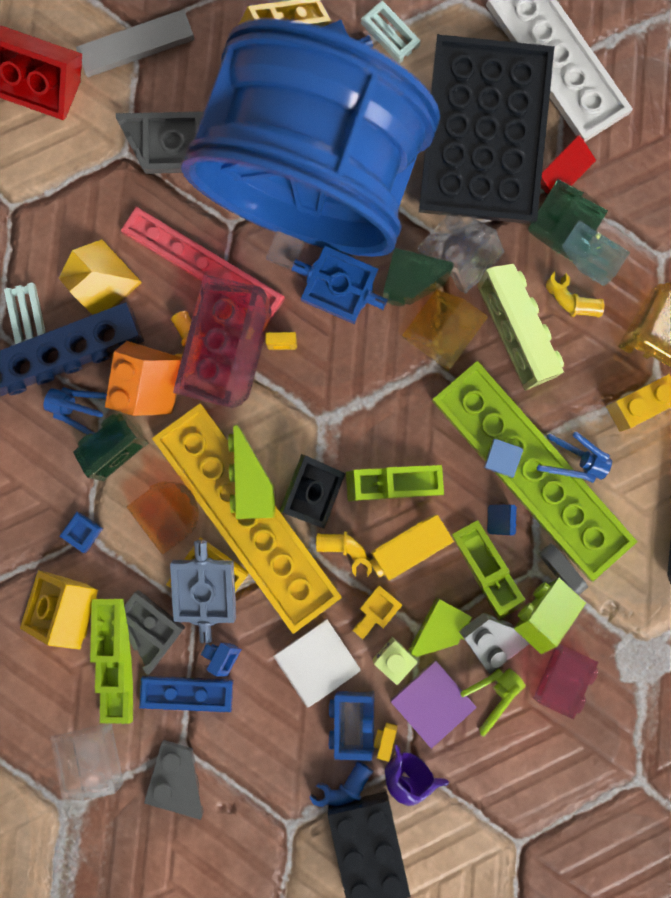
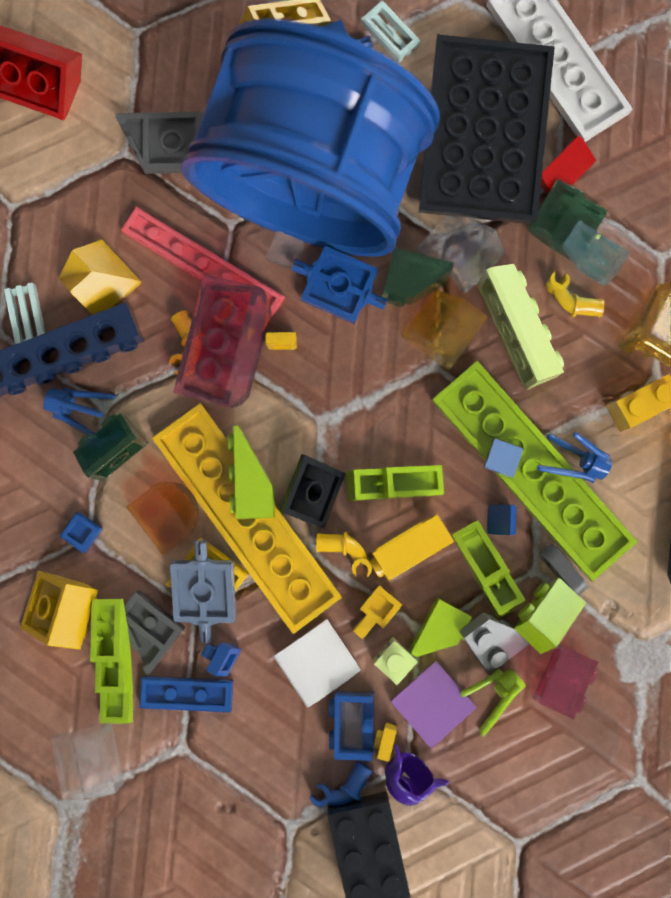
light grey tile [76,9,195,78] -> none
orange slope [105,341,184,416] -> none
dark grey wing [144,740,204,820] -> none

